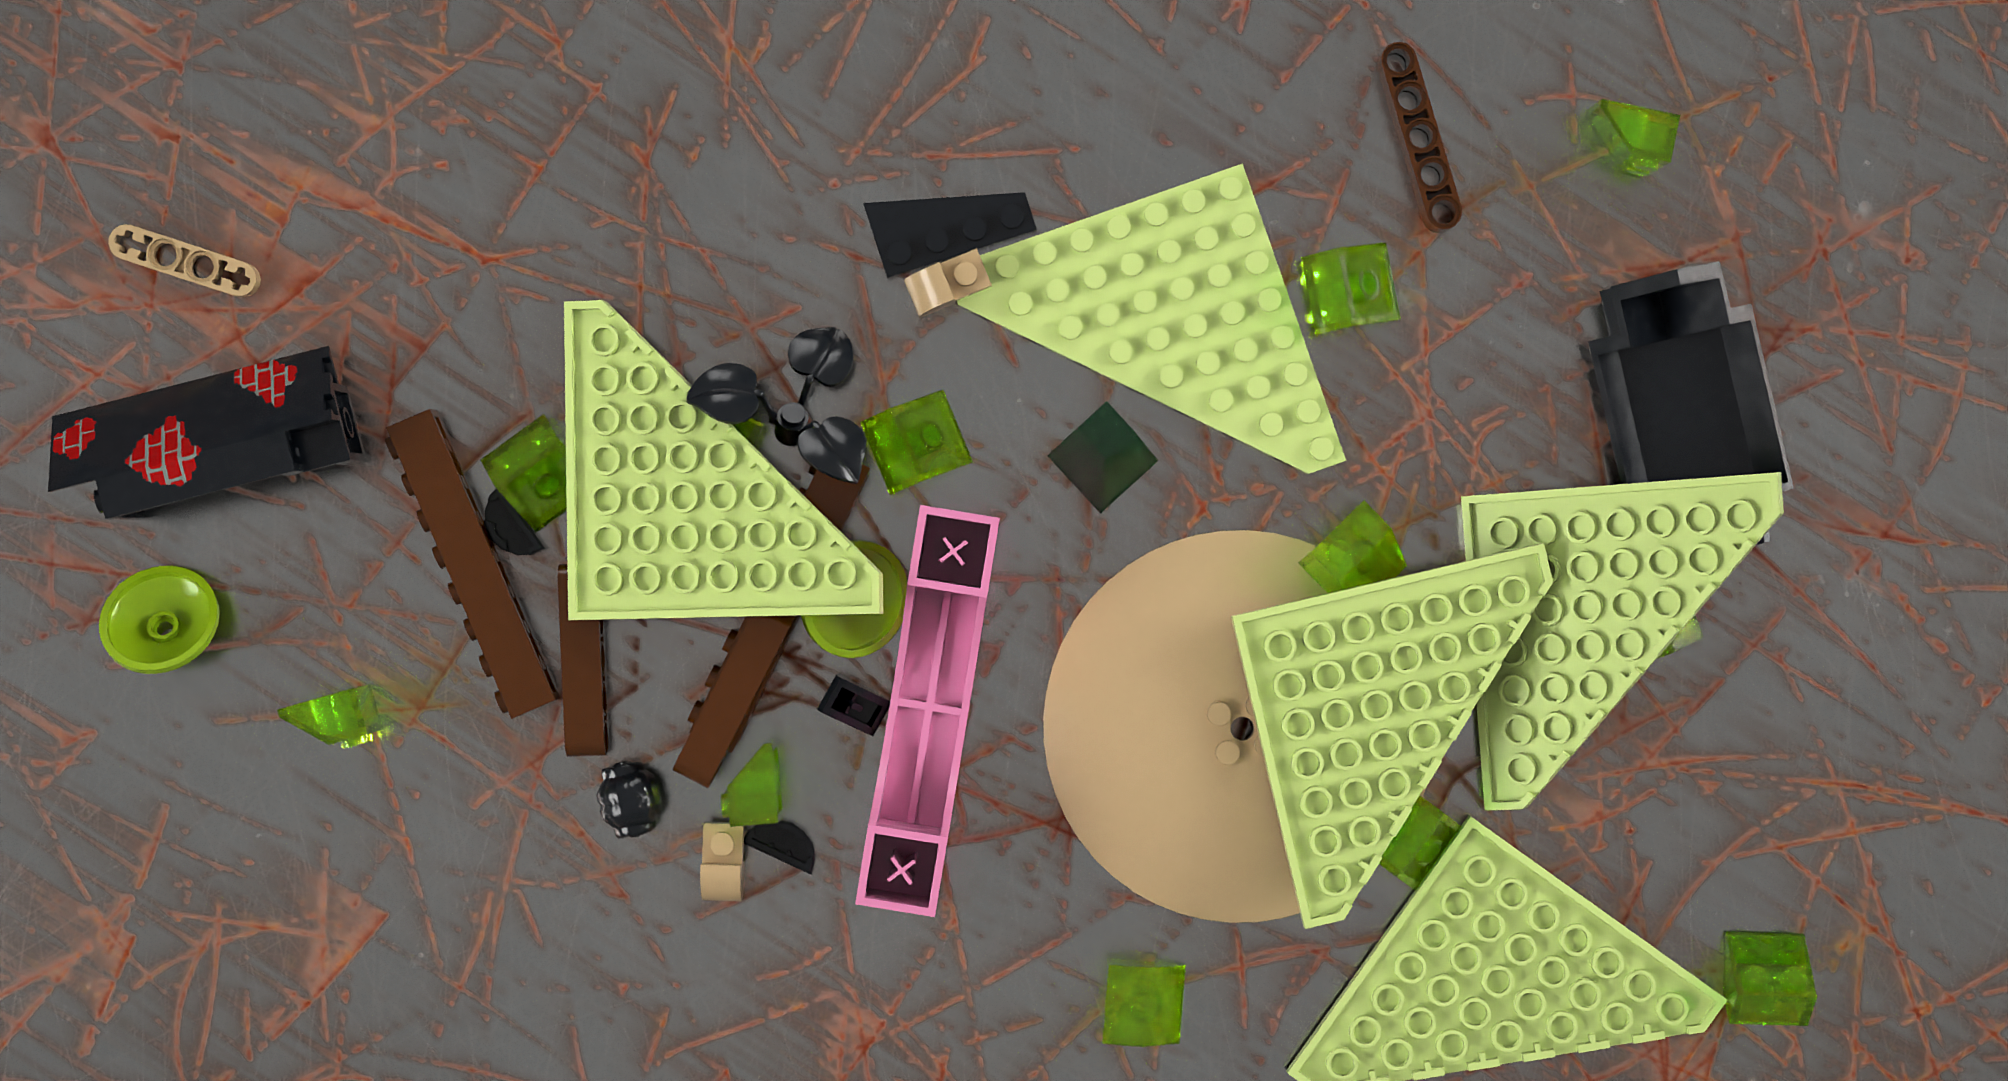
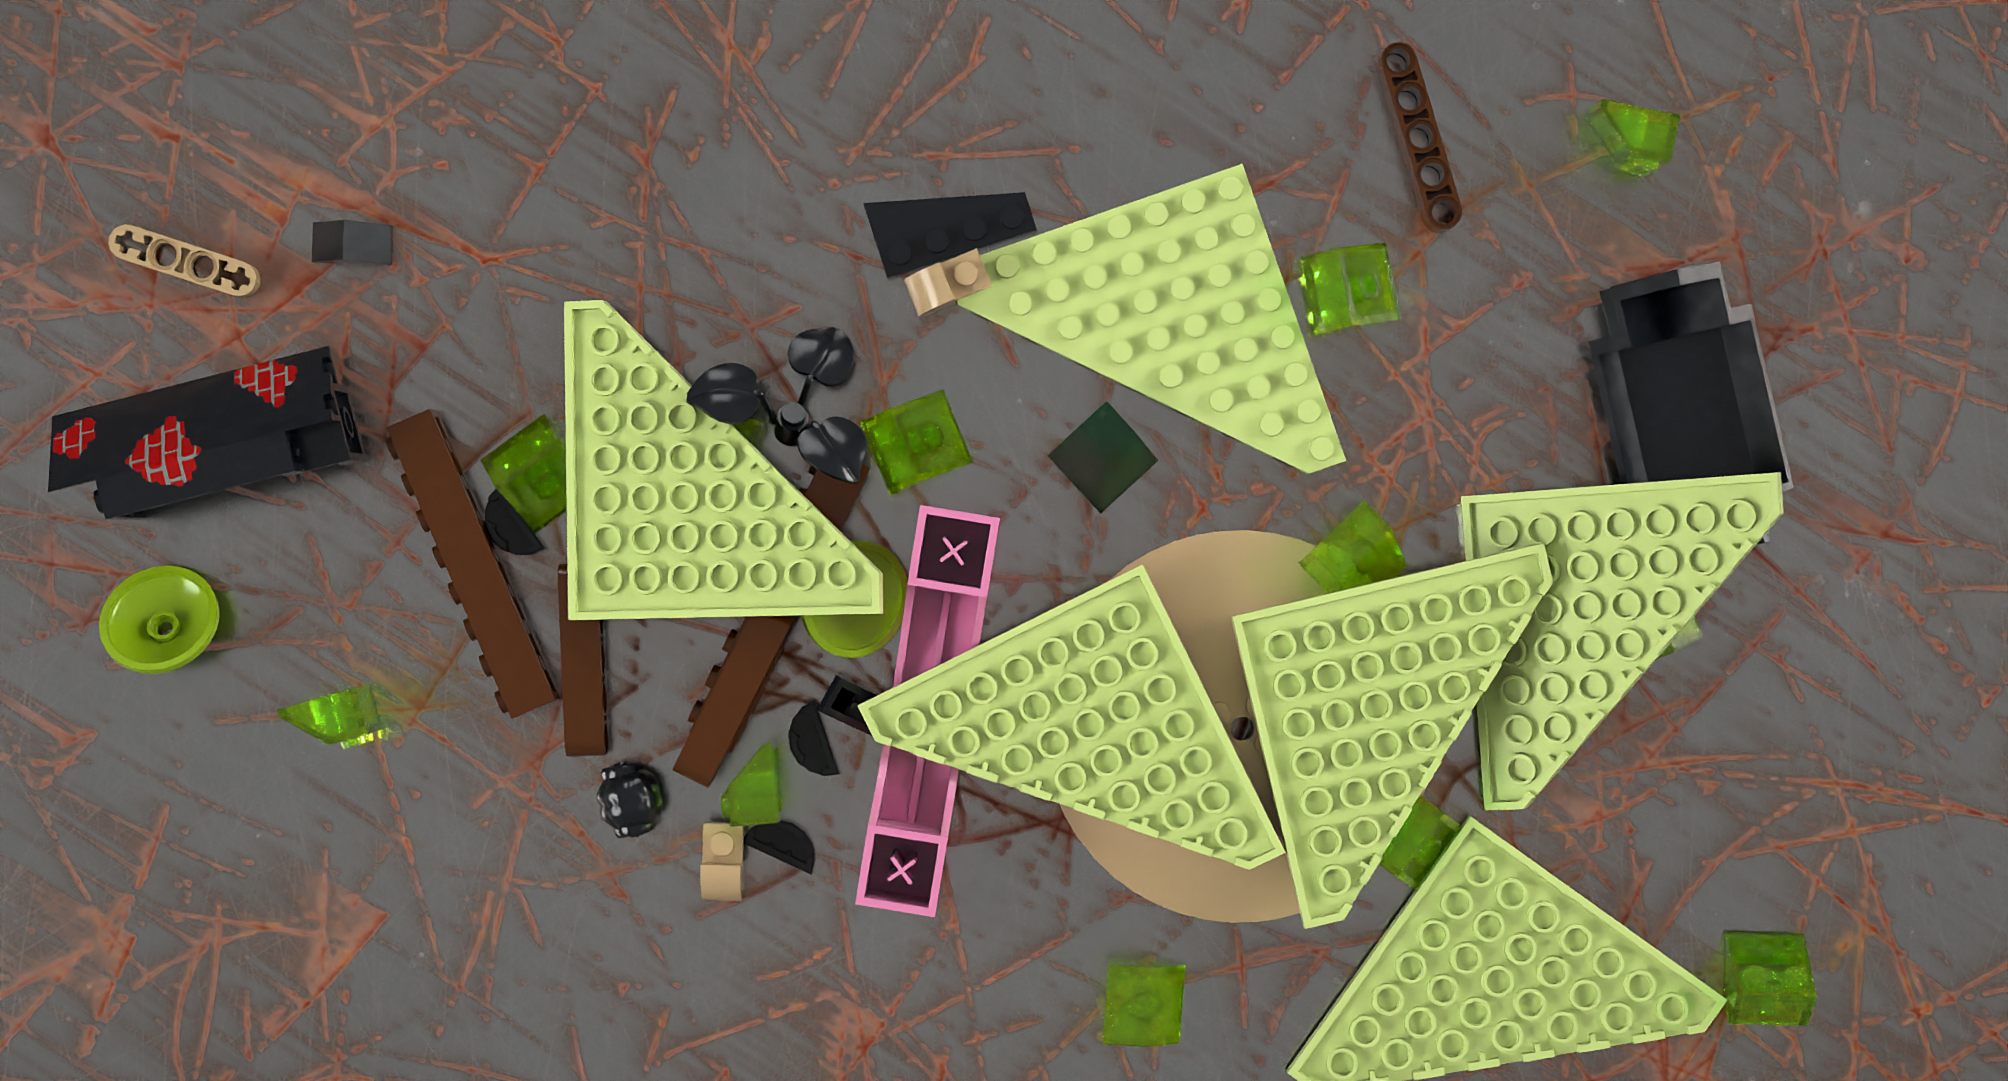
none -> black slope [312,220,393,265]
none -> black tile [788,699,840,776]
none -> yellowish green plate [857,564,1286,870]

